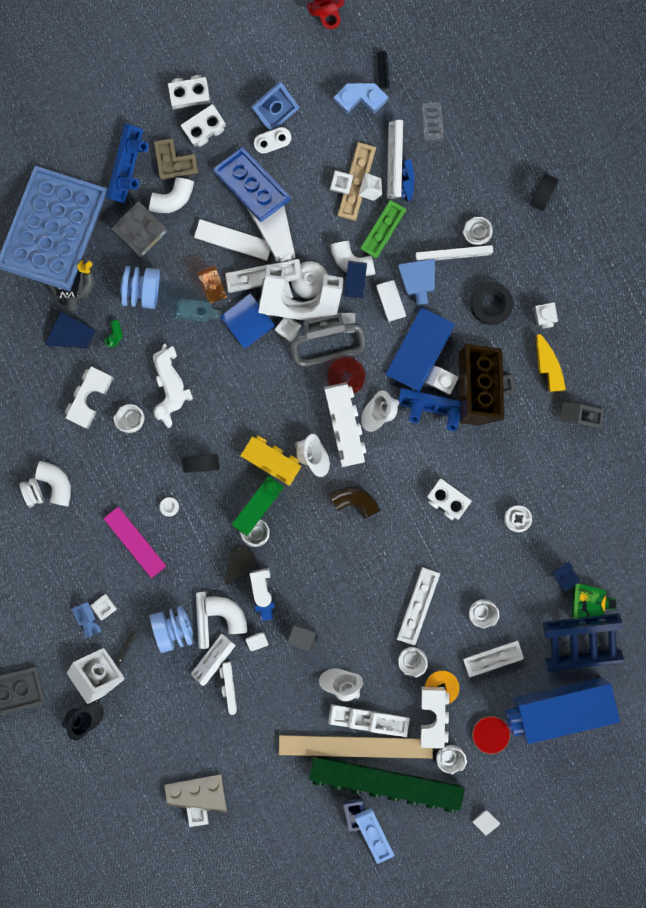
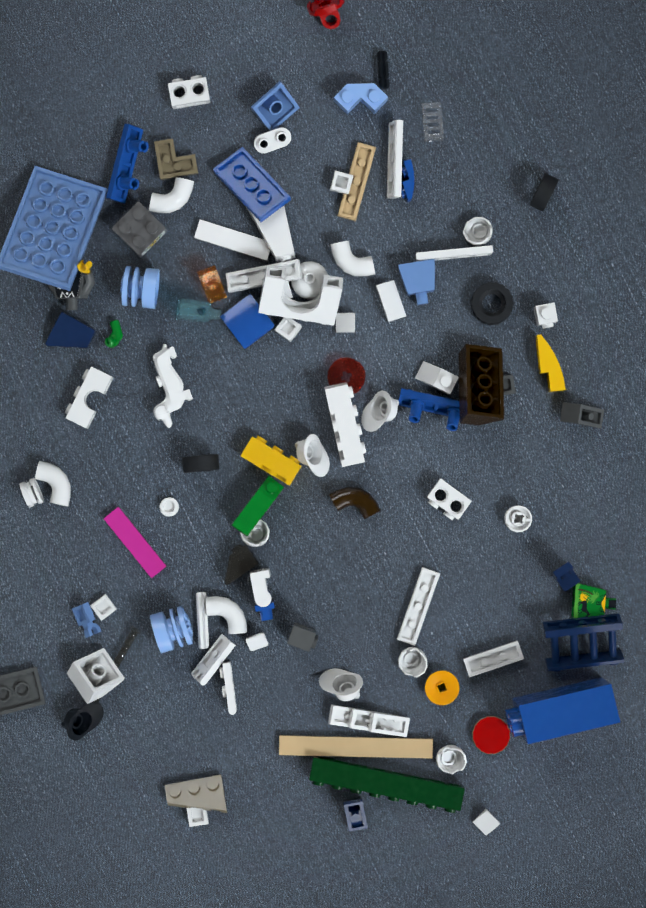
white hair [113,404,145,433] -> none
white brick [181,104,226,147] -> none
dark grey bar [290,314,367,367] -> none
dark blue slope [344,261,367,299] -> none
light blue tile [354,808,395,864] -> none
white slope [359,173,382,201] -> none
bright green plate [360,200,407,259] -> none
blue tile [386,307,455,392] -> none
white arch [421,687,449,748] -> none
white hair [469,599,499,629] -> none

